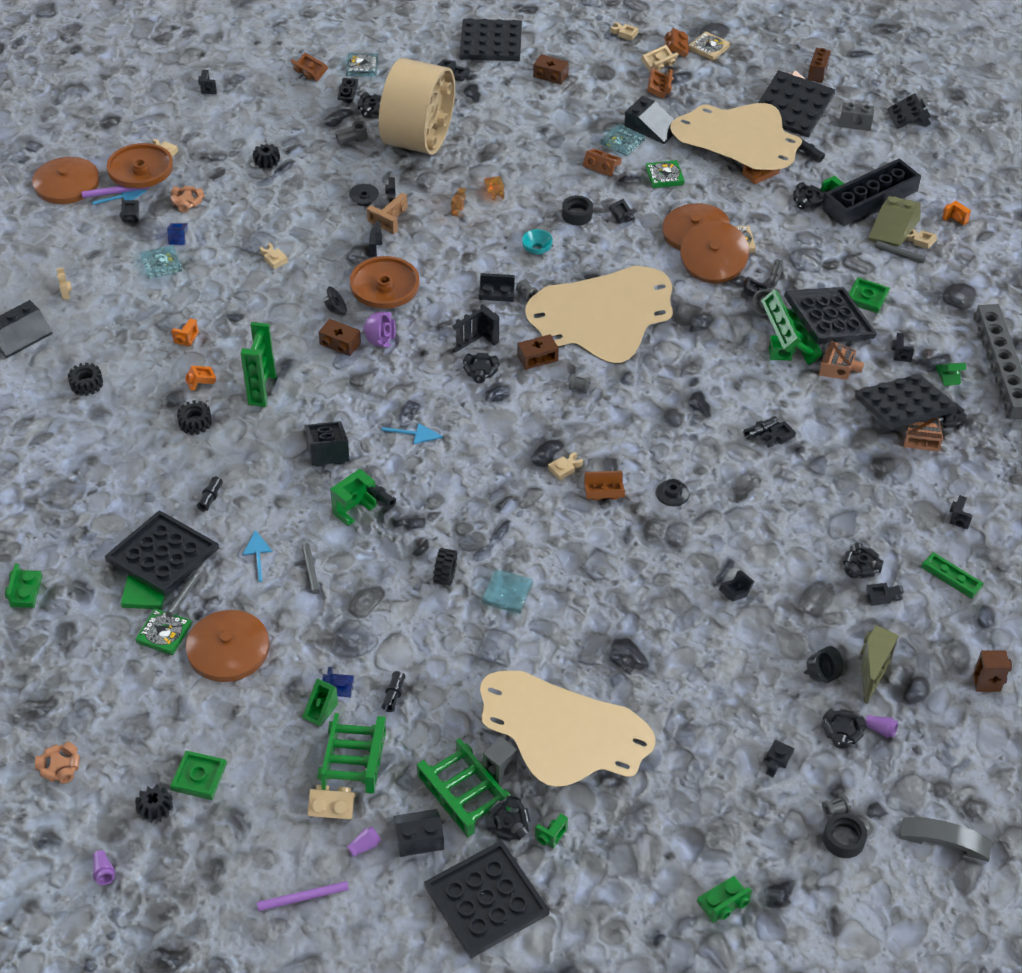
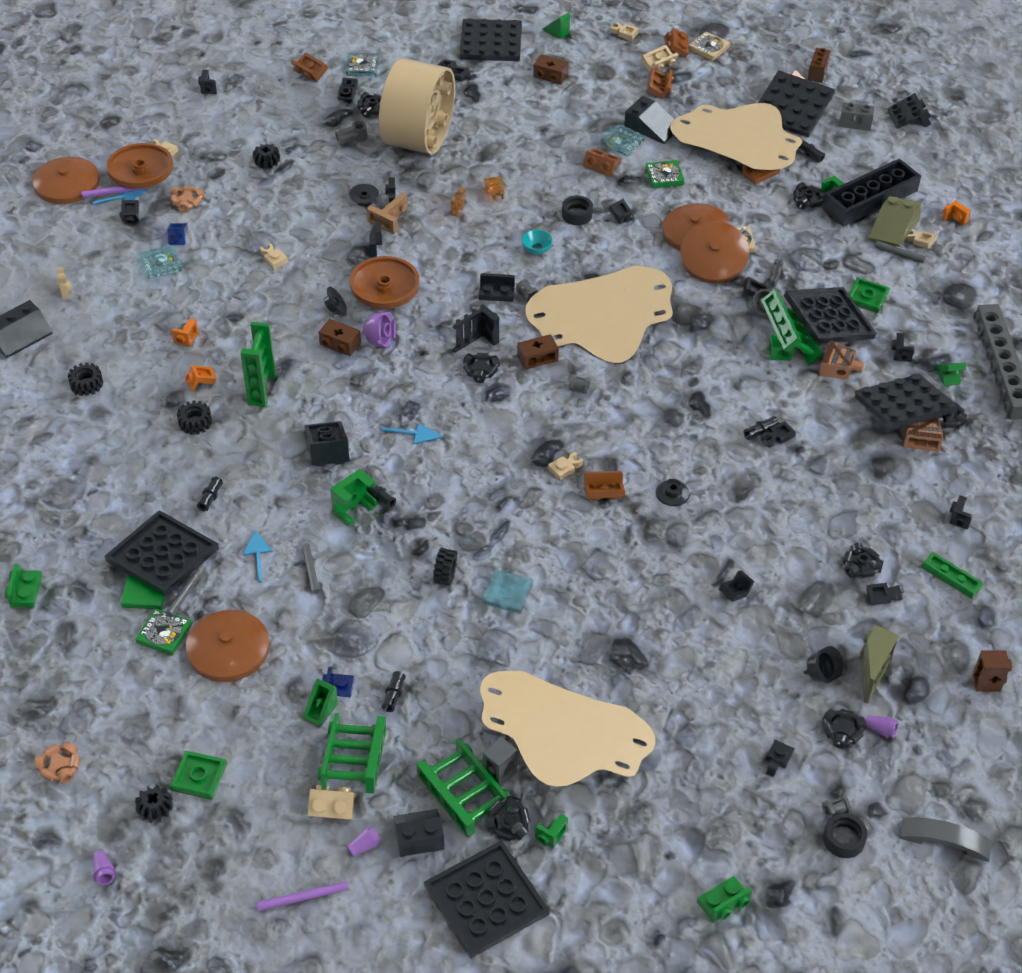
none -> green slope [542,12,570,39]

